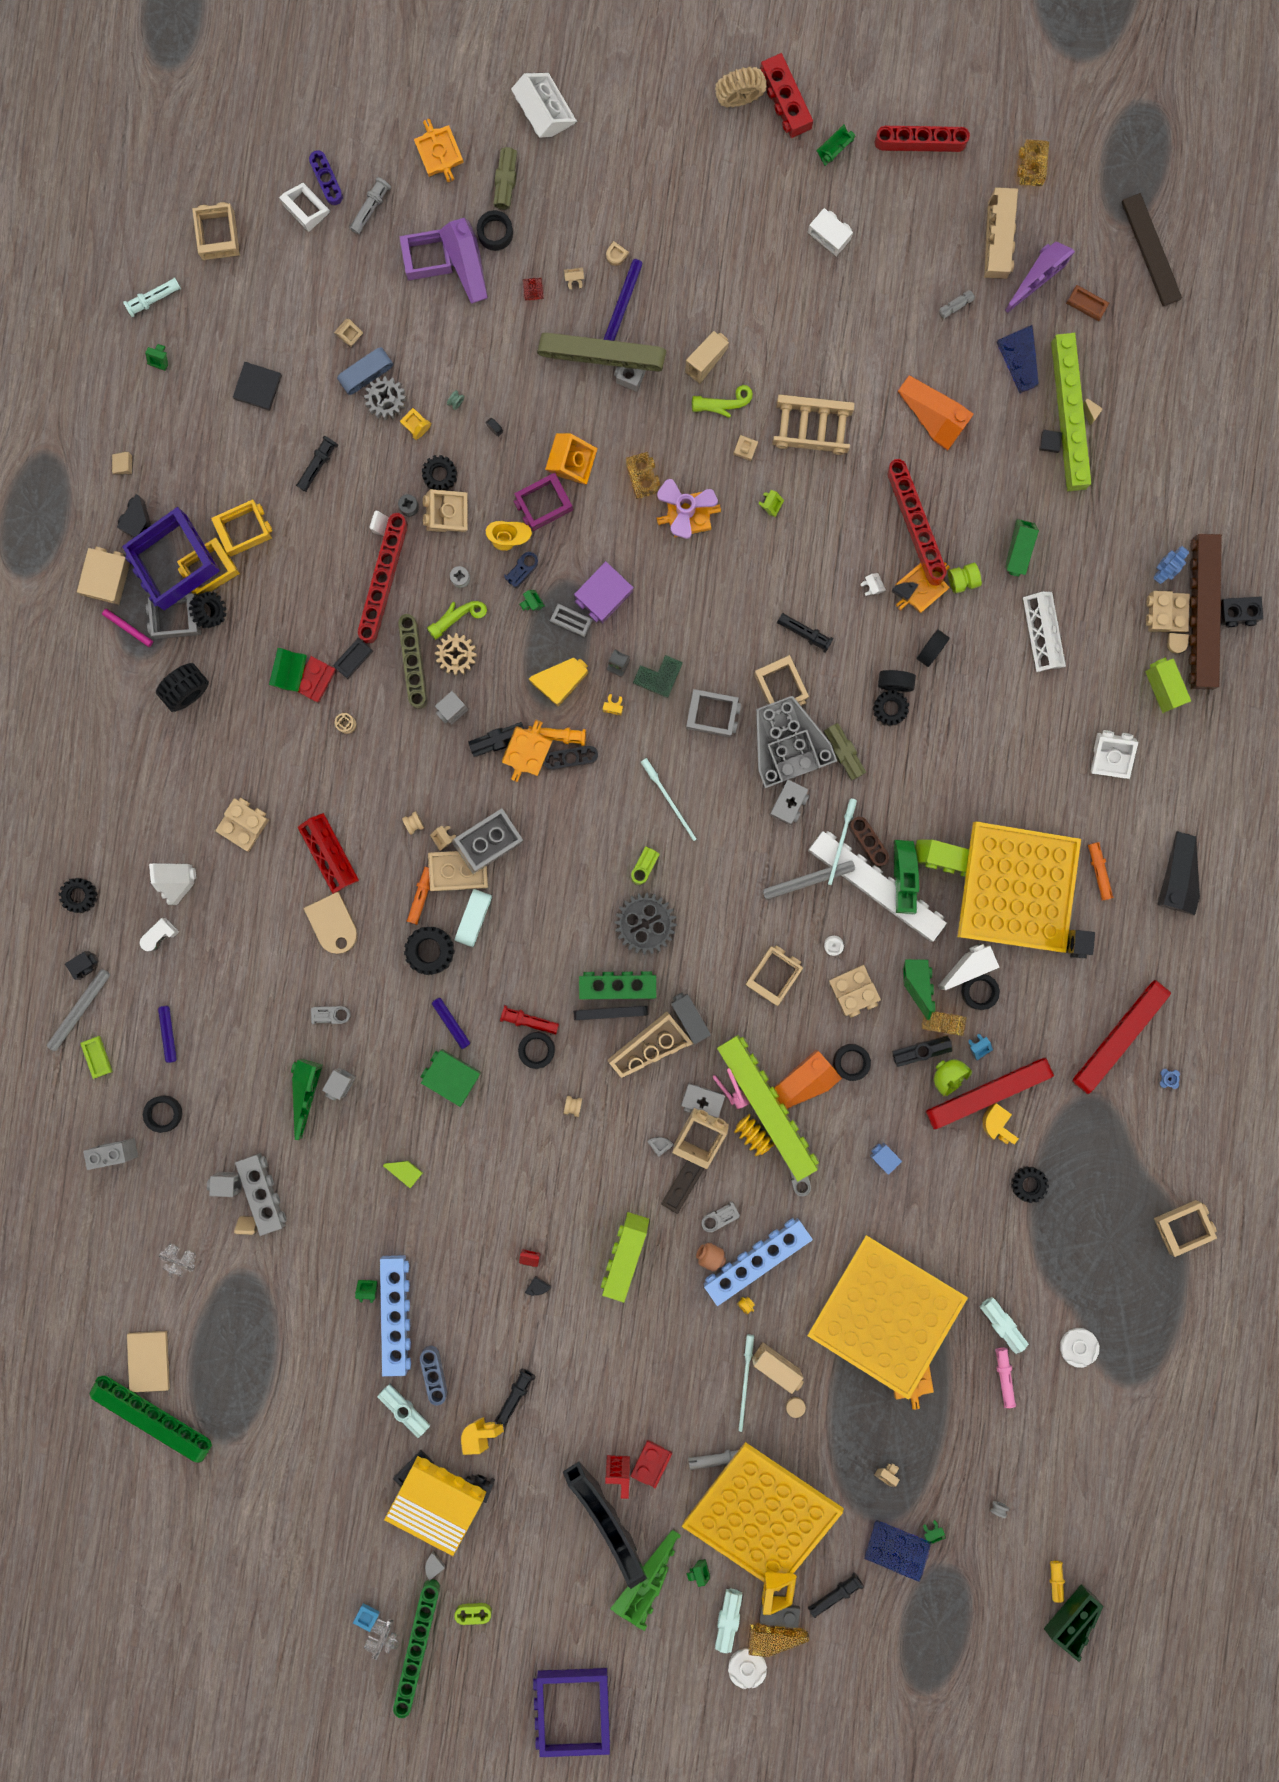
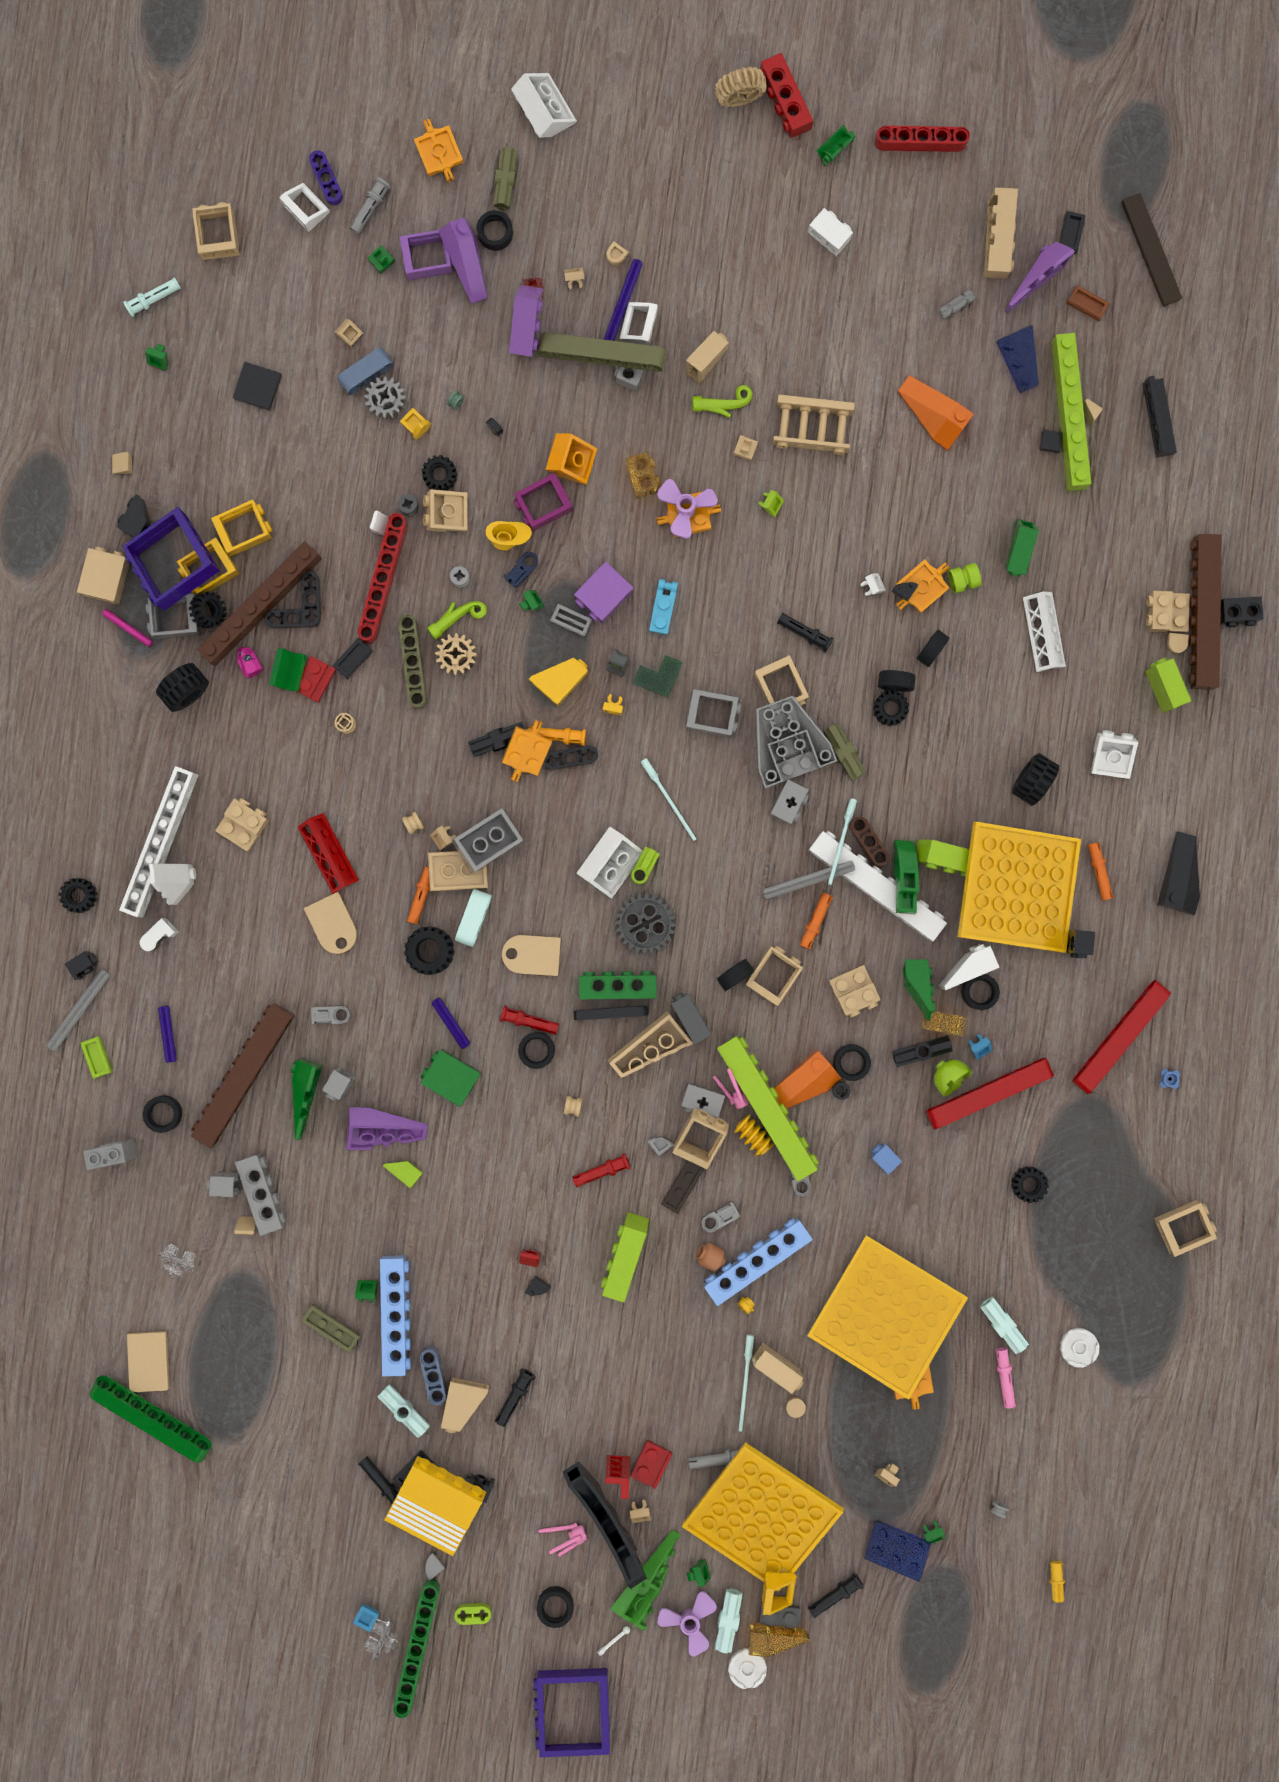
black pin [296,436,338,492] -> none
light grey brick [435,691,468,725] -> none
yellow brick [461,1417,504,1455] -> none
white tile [824,935,844,956] -> none
red beam [887,459,947,586] -> none
yellow brick [982,1103,1019,1145] -> none
clear yellow brick [1017,139,1049,186] -> none
dark green wedge [1044,1584,1104,1663] -> none
medium blue gear [1153,546,1189,584] -> none
none -> white brick [119,766,198,918]
none -> reddish brown brick [191,1003,295,1148]
none -> reddish brown brick [197,541,322,667]
none -> dark pink rock [236,647,264,679]
none -> black beam [264,571,321,629]
none -> olive plate [301,1304,361,1353]
none -> medium lavender wedge [346,1107,428,1150]
none -> black pin [358,1456,398,1504]
none -> green tile [367,245,395,274]
none -> tan slope [441,1377,490,1433]
none -> tan tile [502,935,561,976]
none -> medium lavender wedge [509,285,543,357]
none -> black tyre [537,1586,574,1628]
none -> bright pink plant [538,1523,588,1557]
none -> red pin [572,1153,631,1188]
none -> white slope [576,827,643,899]
none -> white hinge [597,1626,630,1656]
none -> white tile [619,302,658,345]
none -> tan tile [630,1500,651,1523]
none -> medium azure plate [649,579,678,635]
none -> lavender piece [657,1591,717,1656]
none -> black tyre [717,959,754,991]
none -> orange pin [799,892,833,950]
none -> black bush [832,1082,850,1100]
none -> black tyre [1012,753,1059,806]
none -> black tile [1059,211,1086,254]
none -> black fence [1143,376,1177,458]

